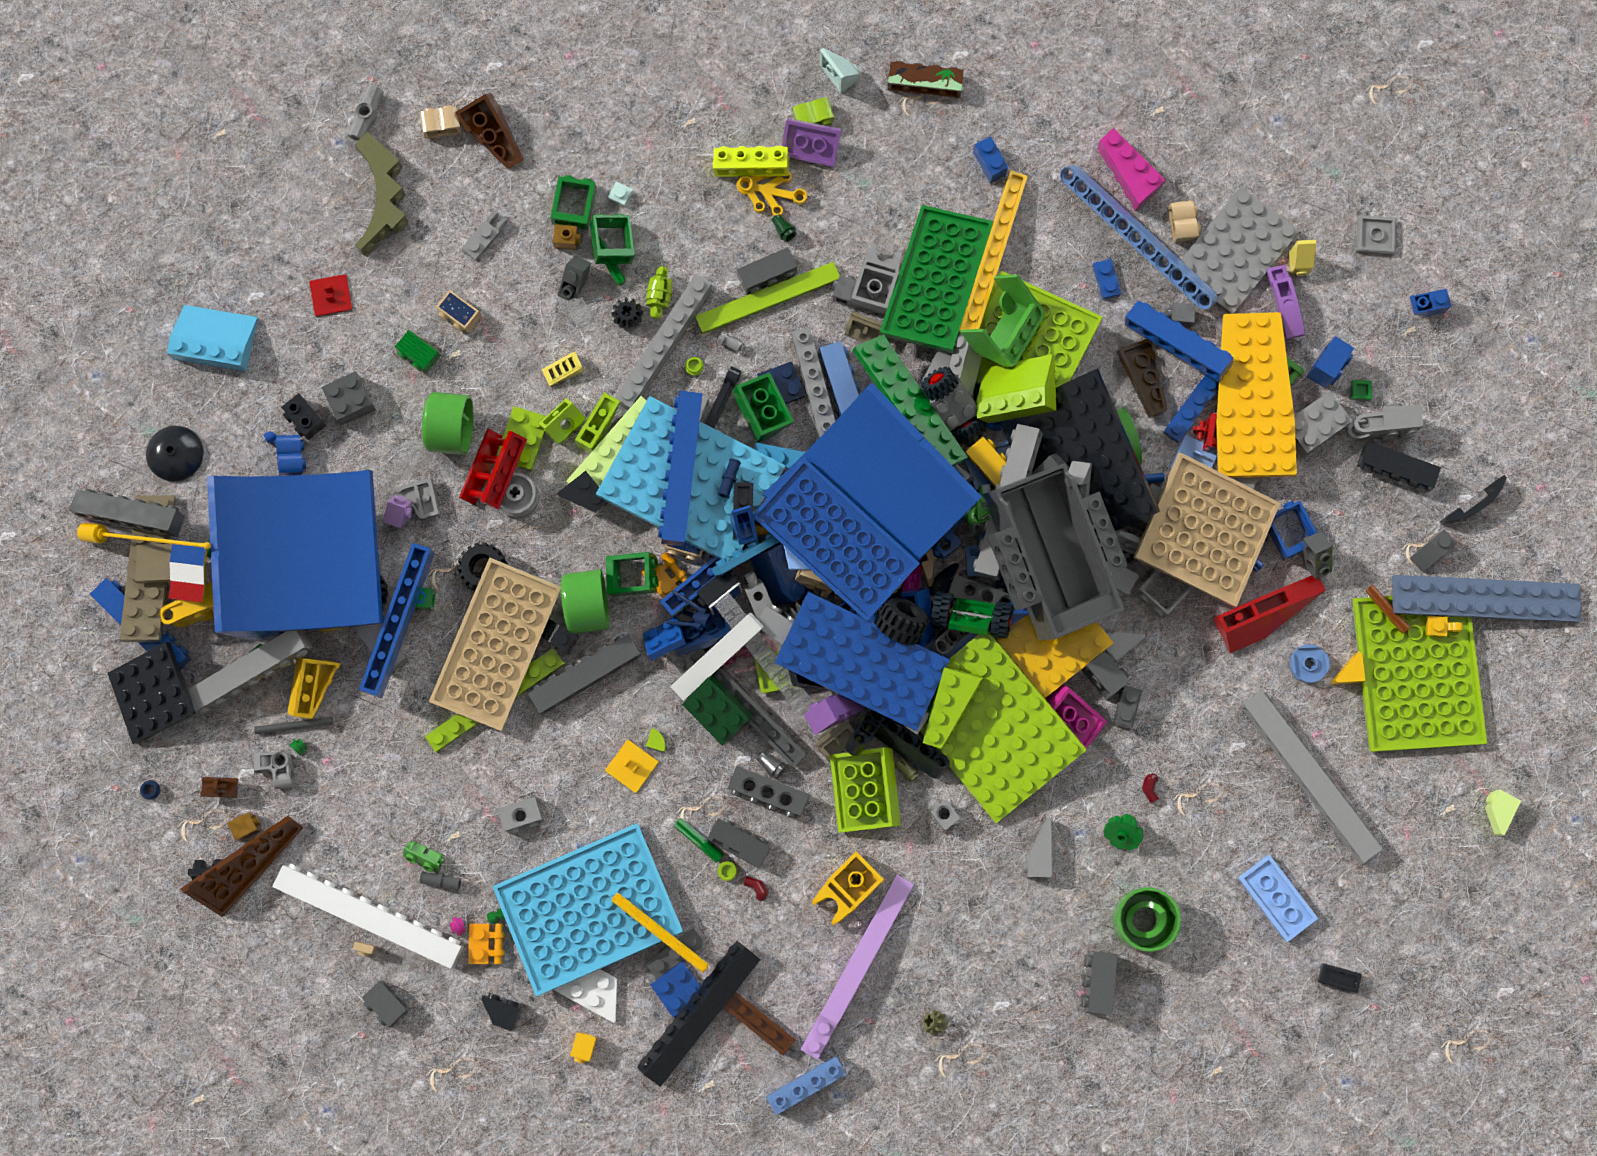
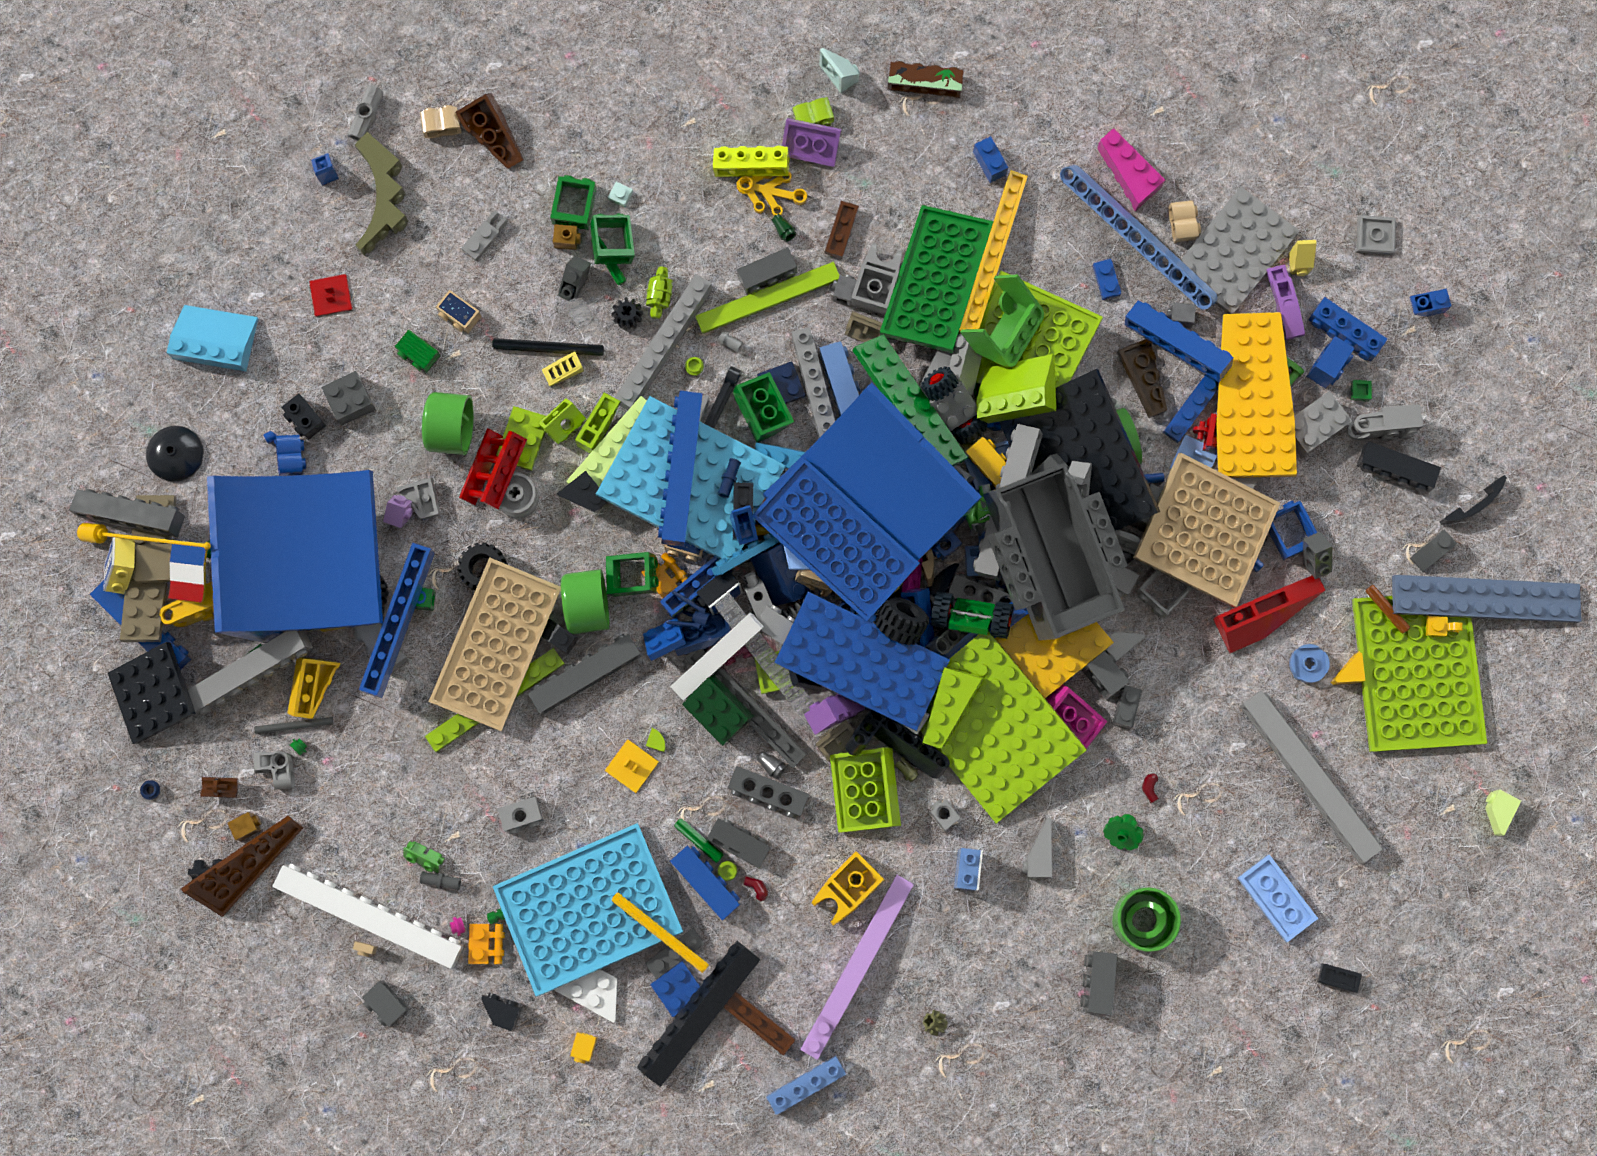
none -> light yellow piece [104,537,135,594]
none -> blue slope [311,153,339,186]
none -> black axle [492,338,604,356]
none -> blue brick [670,845,740,921]
none -> reddish brown plate [825,201,859,259]
none -> medium blue piece [954,848,983,891]
none -> blue brick [1308,297,1388,362]

